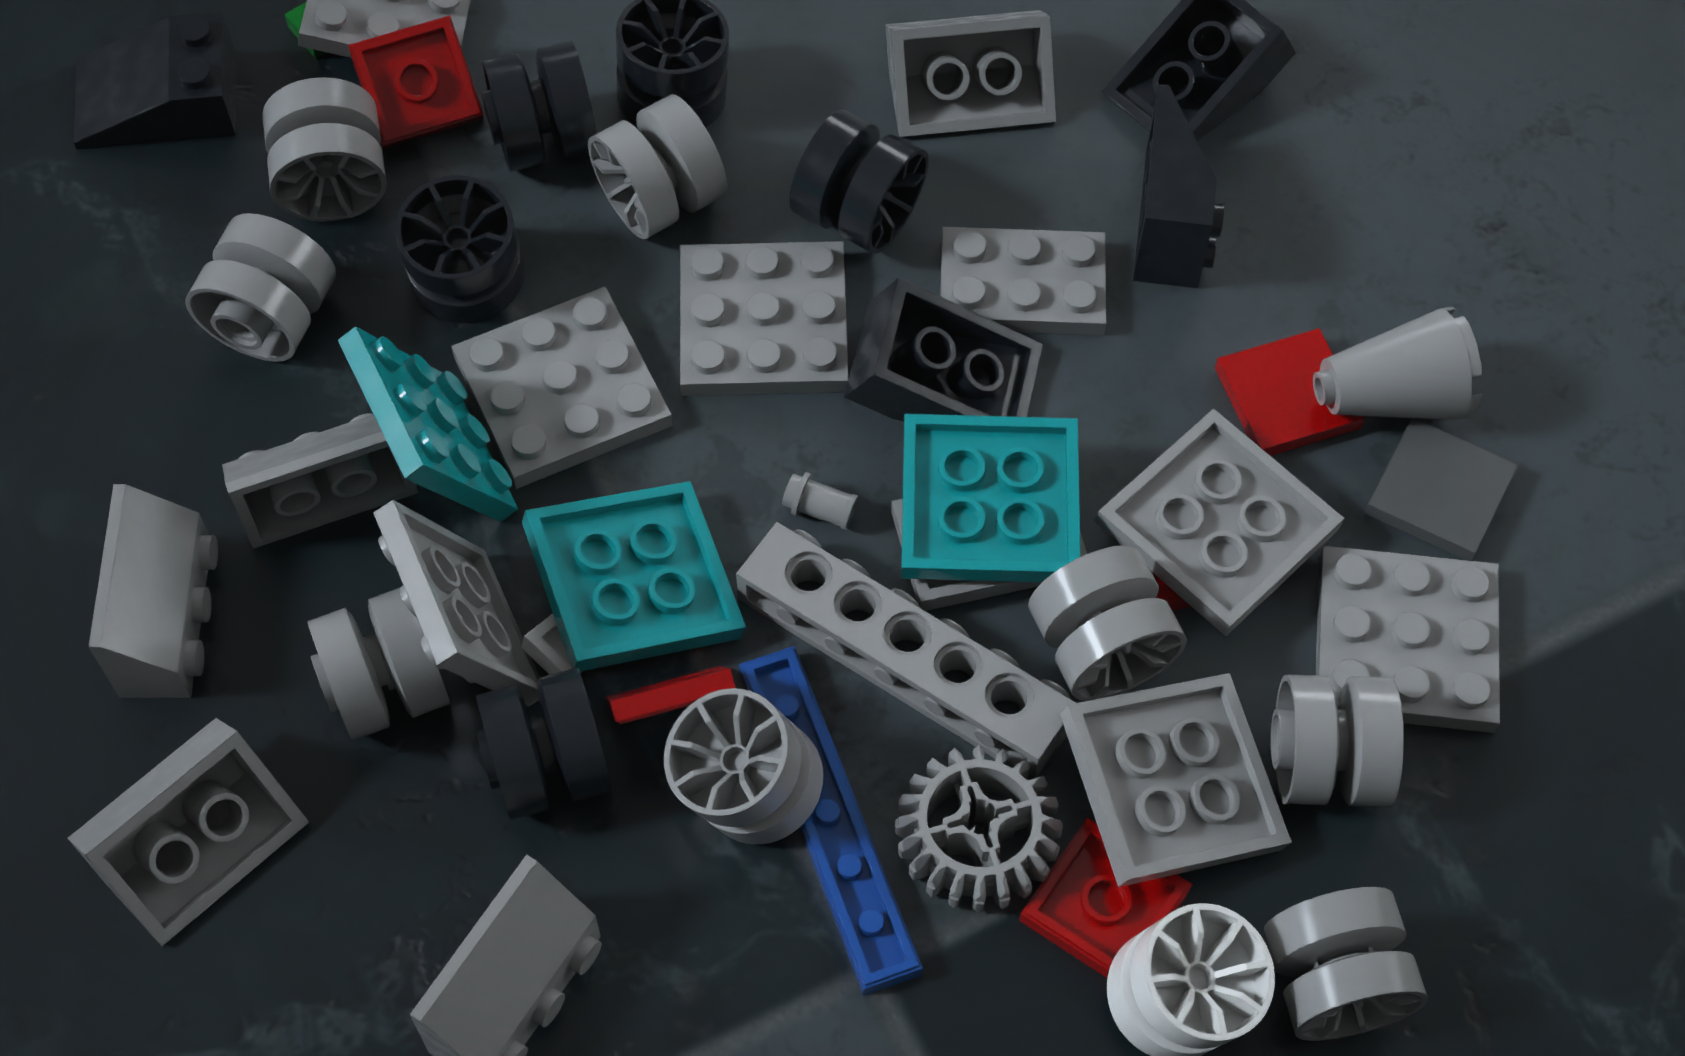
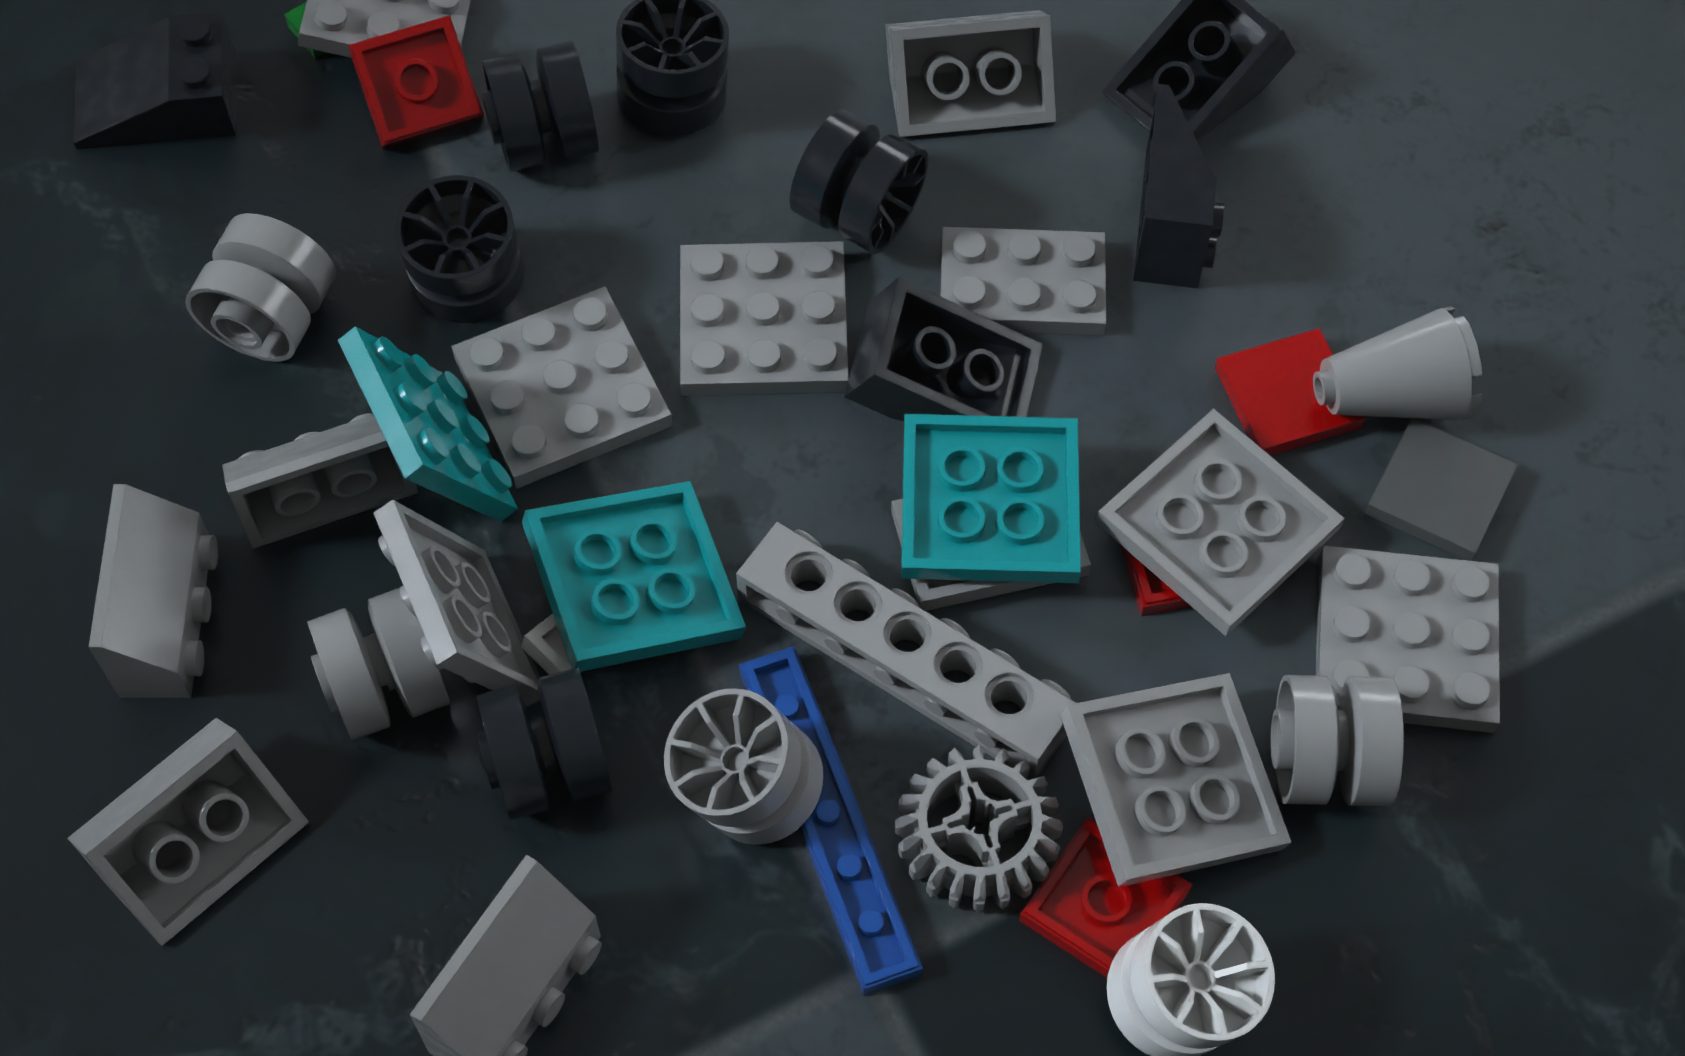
light grey wheel [262,77,387,222] -> none
light grey wheel [588,94,727,239] -> none
red tile [605,666,736,725] -> none
light grey pin [782,472,859,530] -> none
light grey wheel [1028,545,1187,701] -> none
light grey wheel [1264,887,1428,1041] -> none

